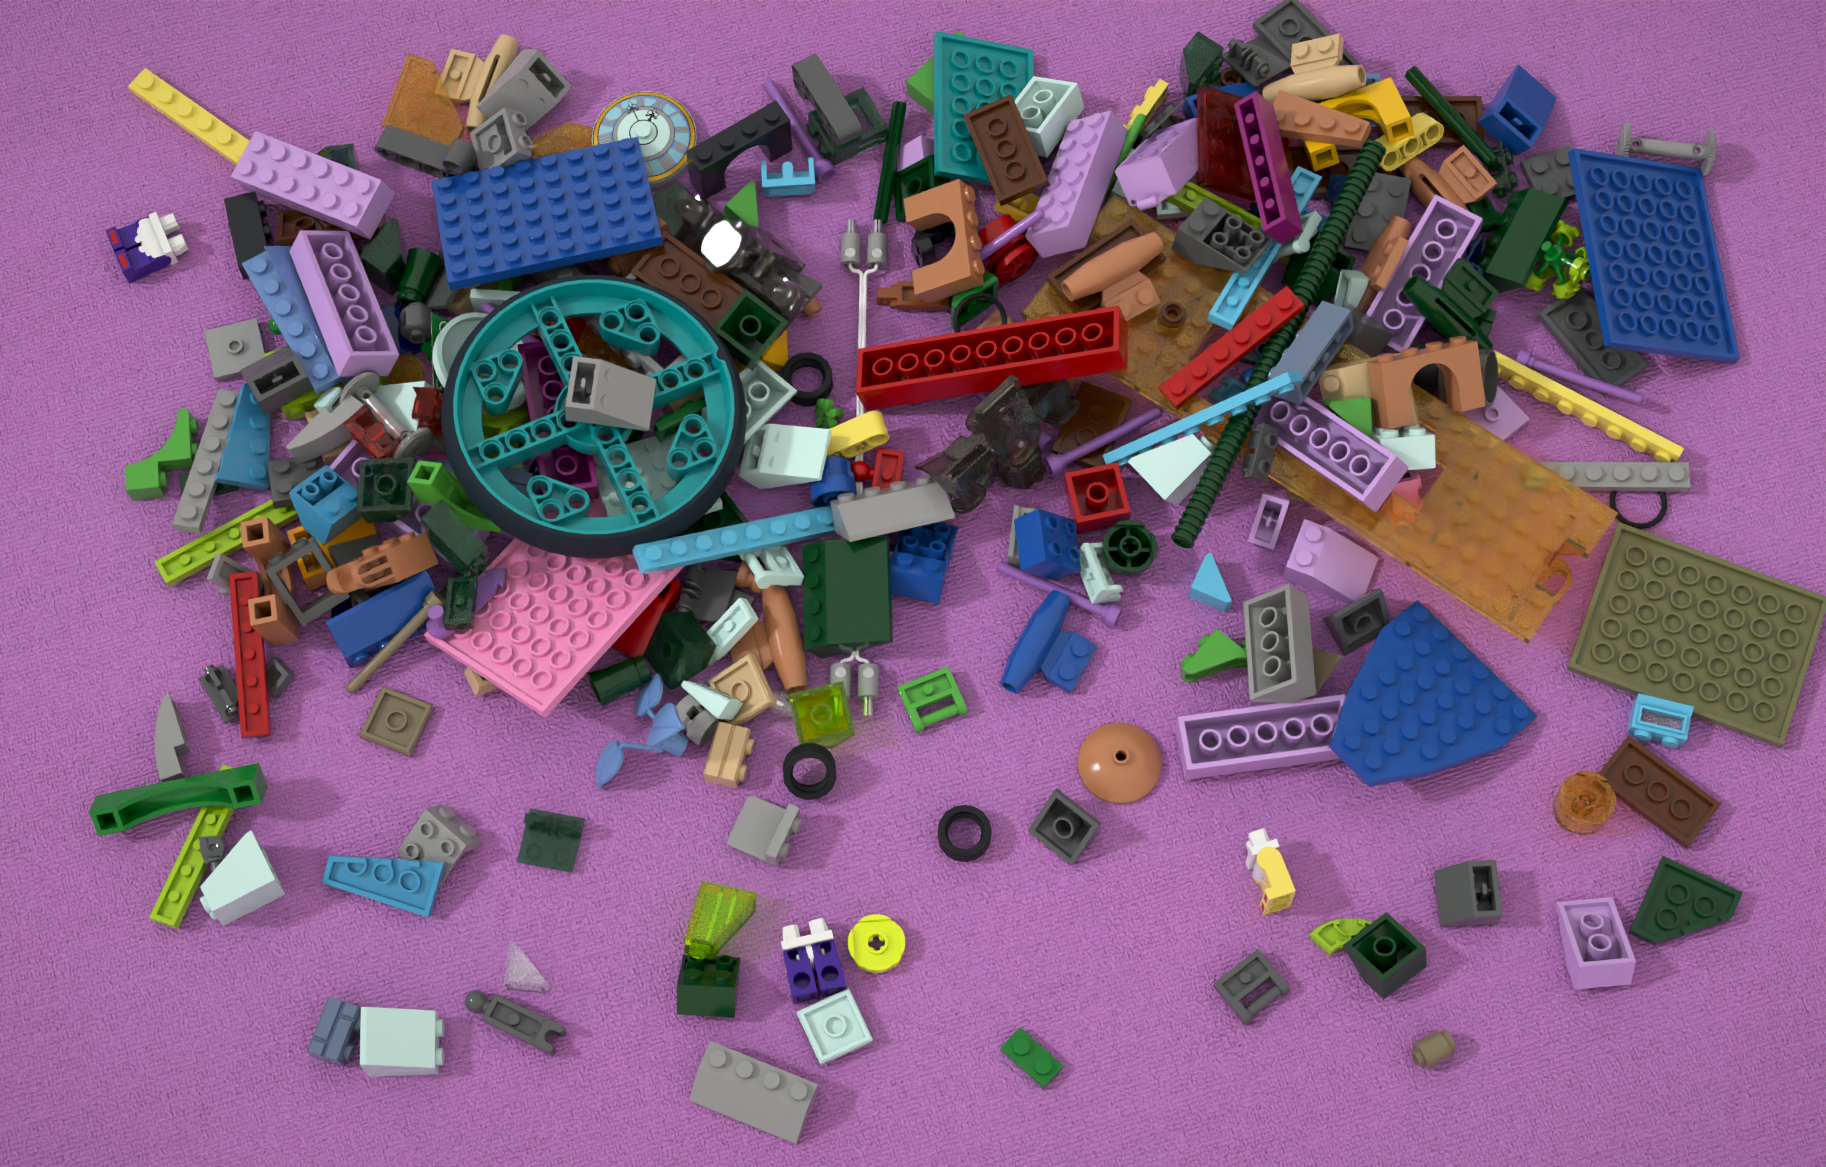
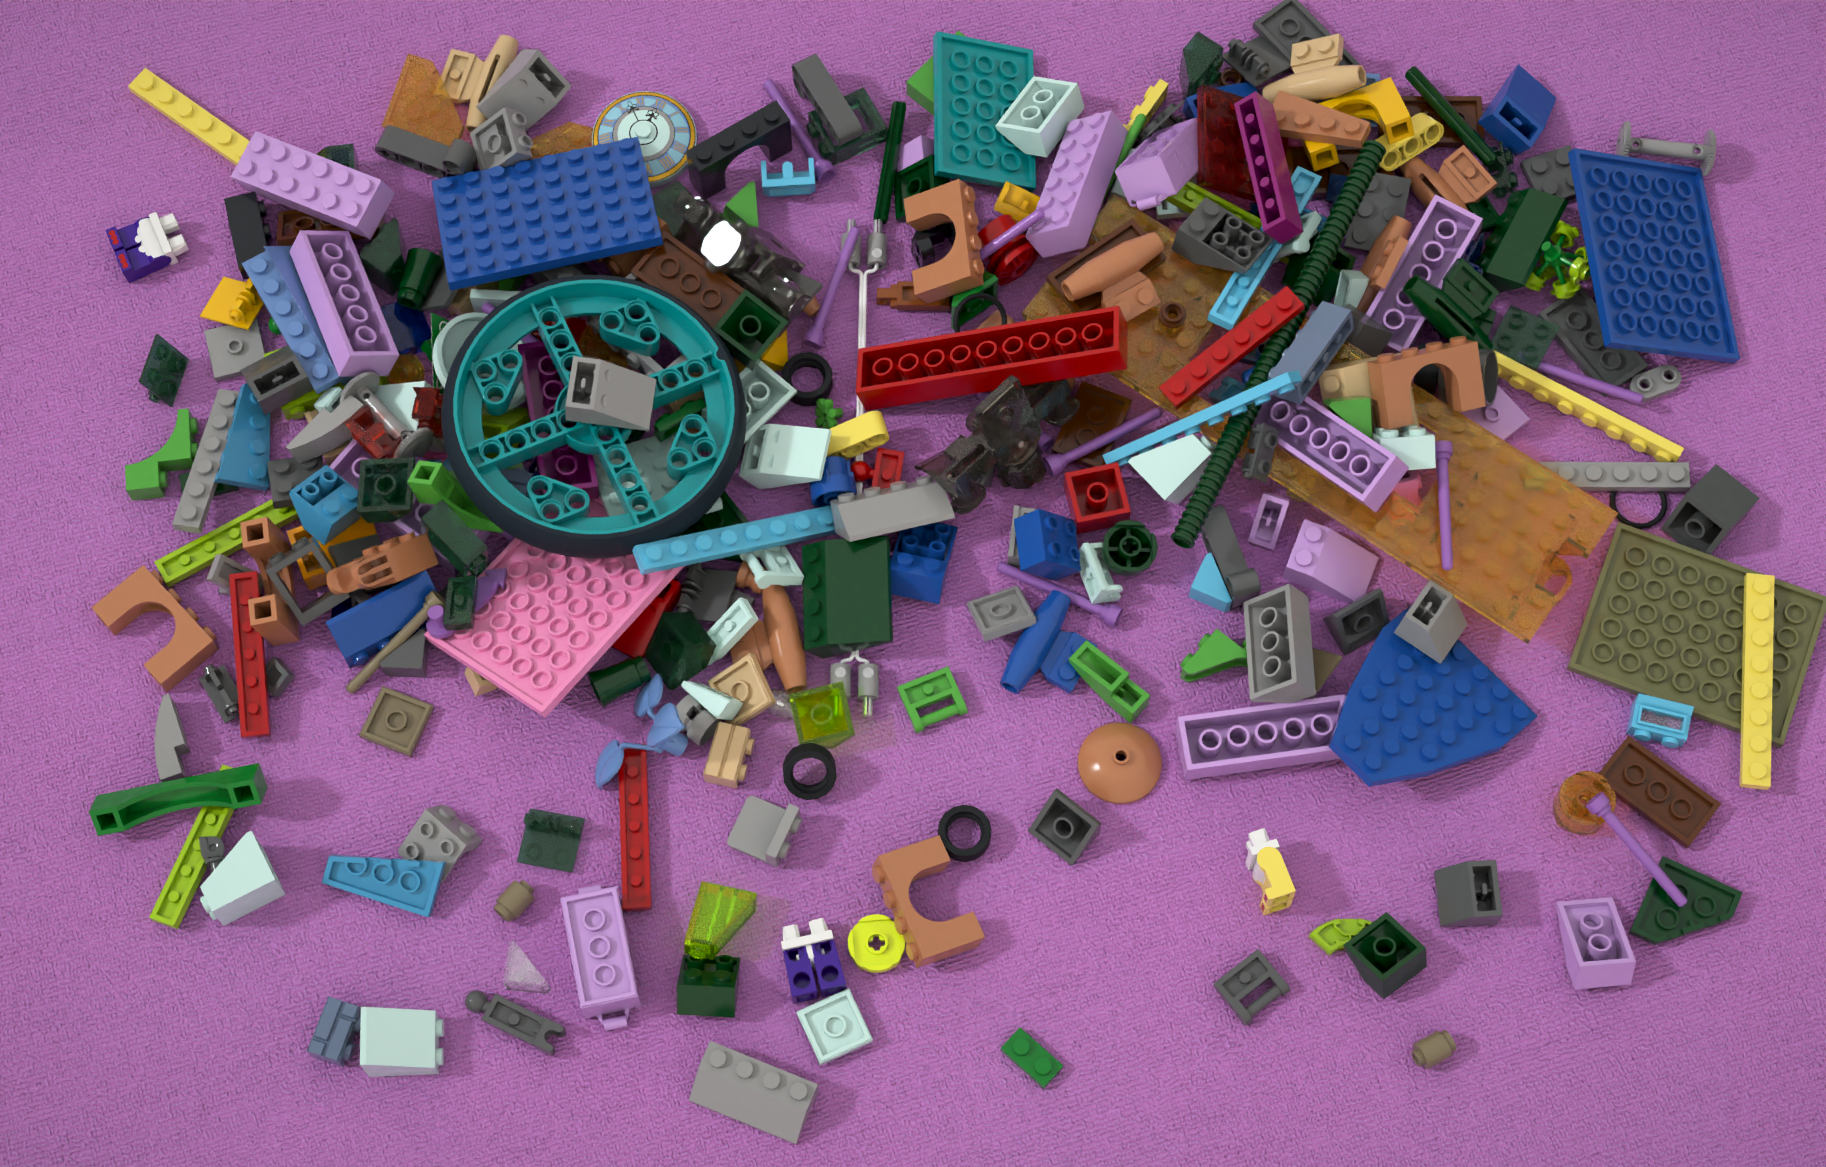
dark grey head [400,302,434,344] -> none
reddish brown plate [963,94,1050,206] -> none
none -> nougat arch [91,565,219,693]
none -> clear green hinge [139,334,189,407]
none -> yellow hinge [200,277,264,330]
none -> dark grey slope [379,628,430,678]
none -> dark tan brick [493,880,535,923]
none -> lavender container [560,884,641,1031]
none -> red plate [618,744,652,912]
none -> medium lavender piece [801,227,861,349]
none -> nougat arch [872,835,985,968]
none -> light grey plate [966,585,1037,642]
none -> bright green slope [1068,640,1150,724]
none -> dark grey beam [1200,504,1261,609]
none -> light grey slope [1394,579,1467,664]
none -> medium lavender piece [1435,440,1453,571]
none -> clear green hinge [1491,305,1560,370]
none -> medium lavender piece [1585,791,1688,907]
none -> light grey plate [1628,365,1681,403]
none -> dark grey slope [1661,464,1760,555]
none -> light yellow plate [1739,573,1775,790]

